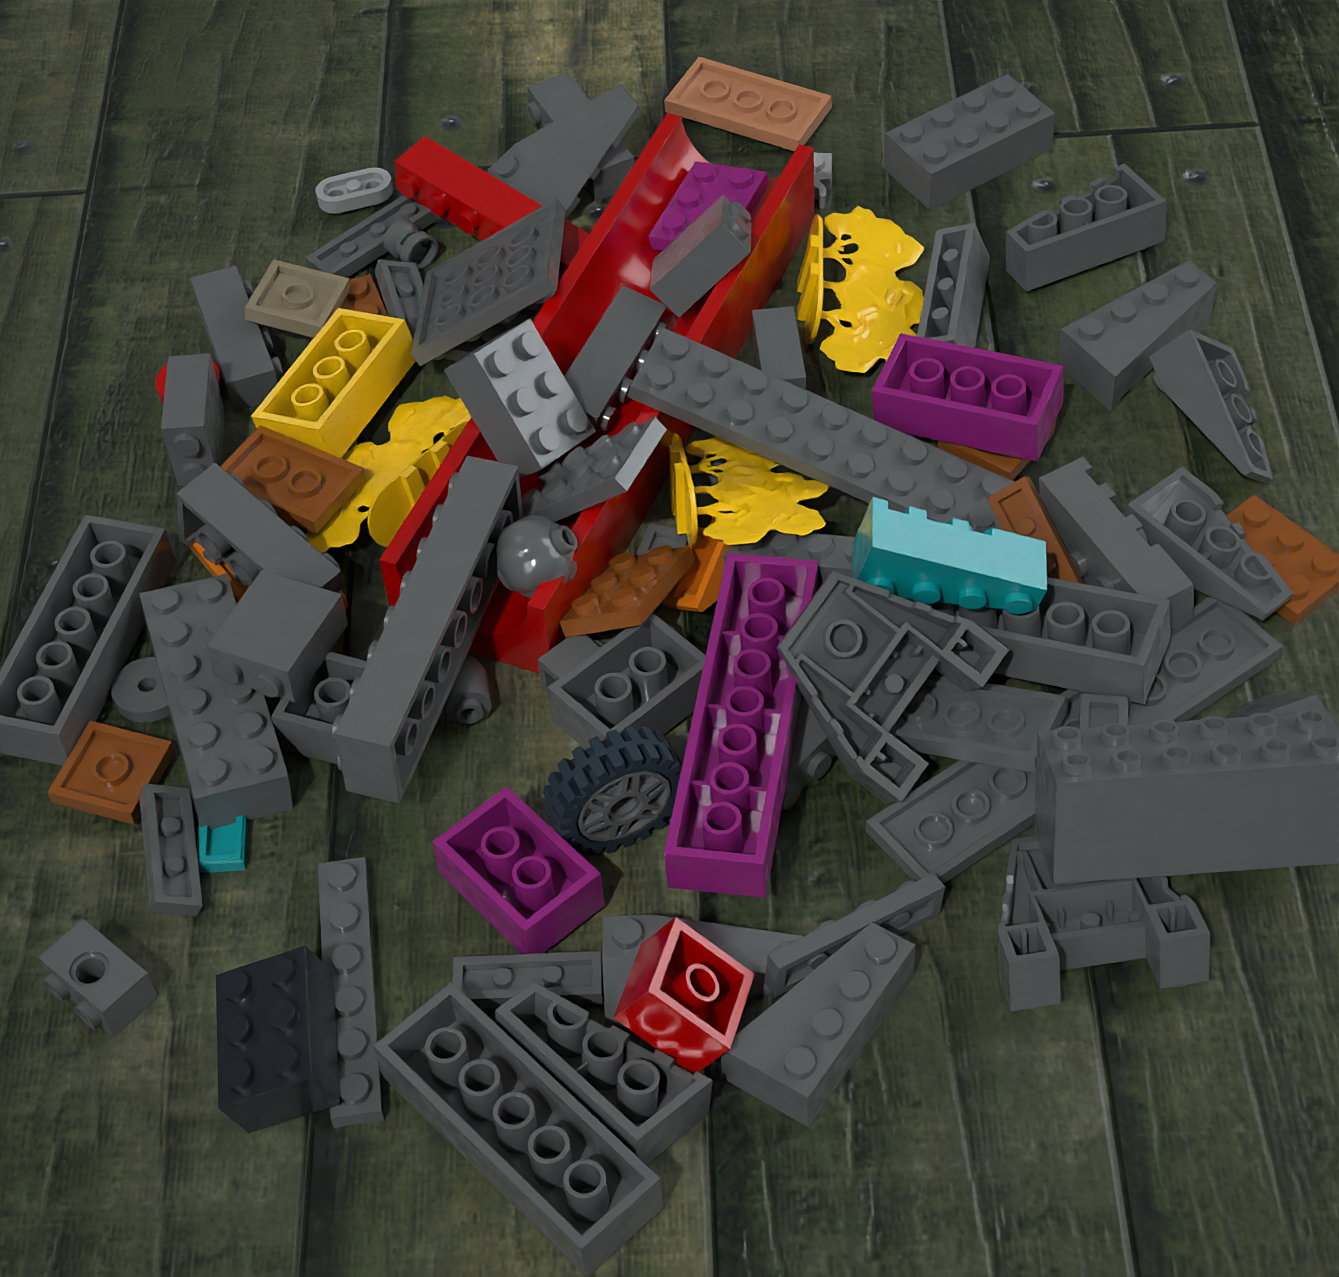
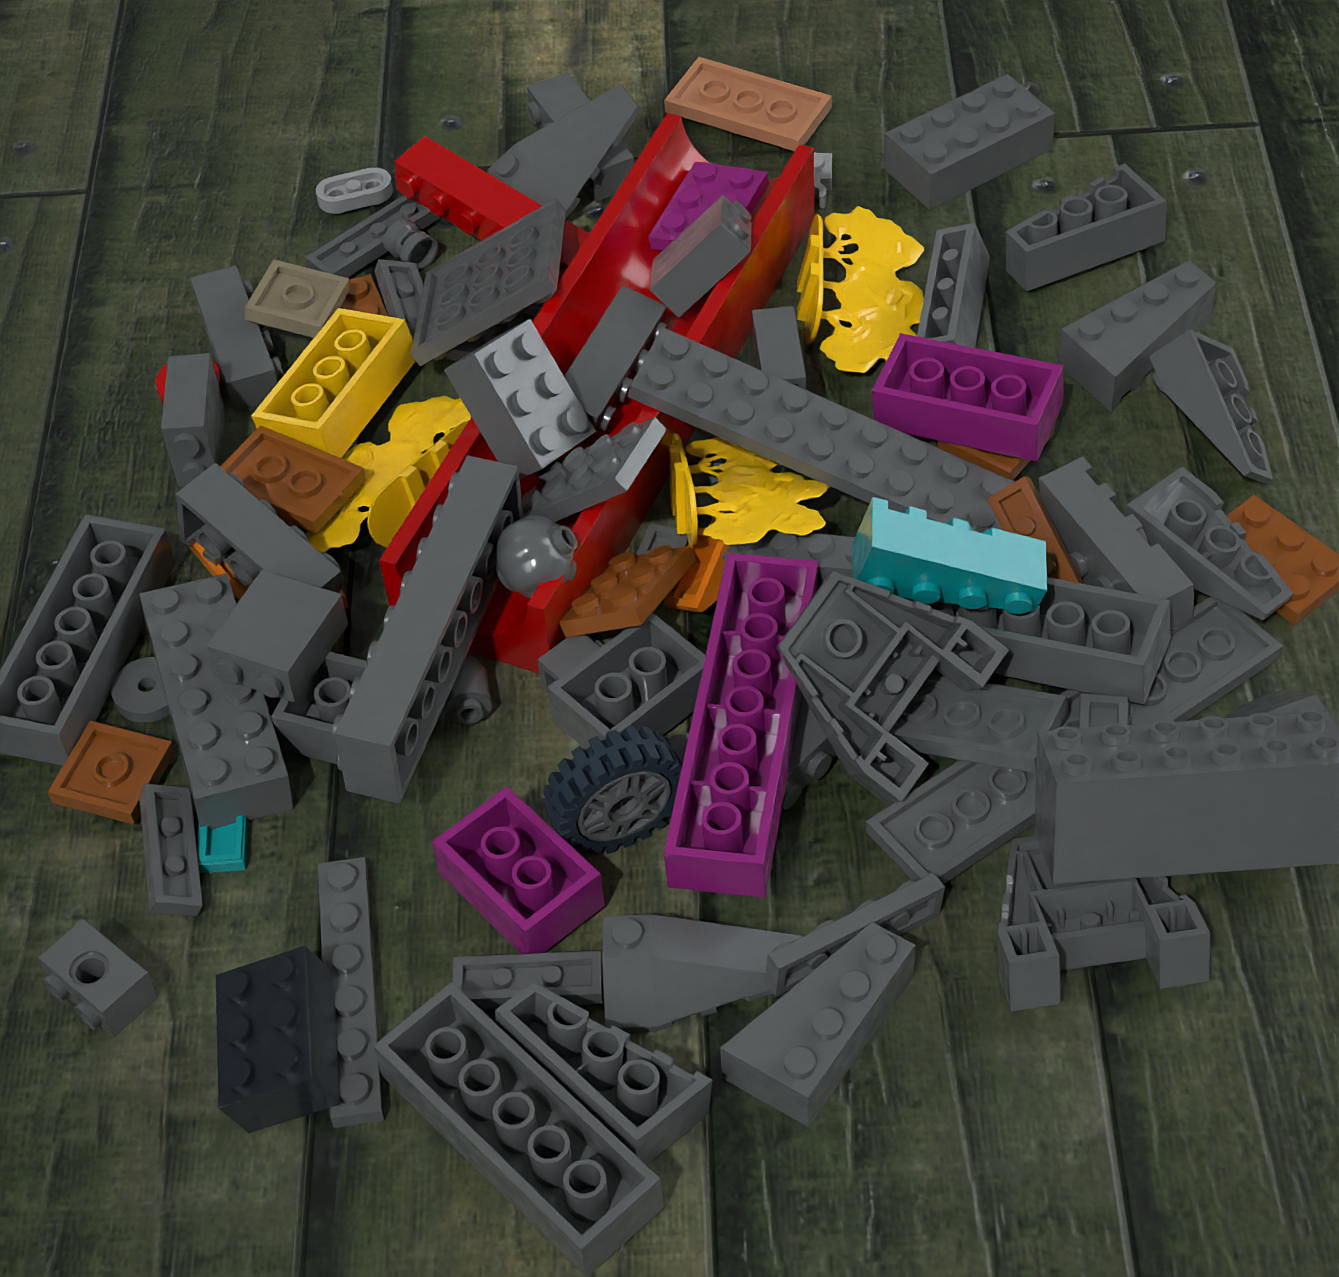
red brick [613,917,755,1075] -> none

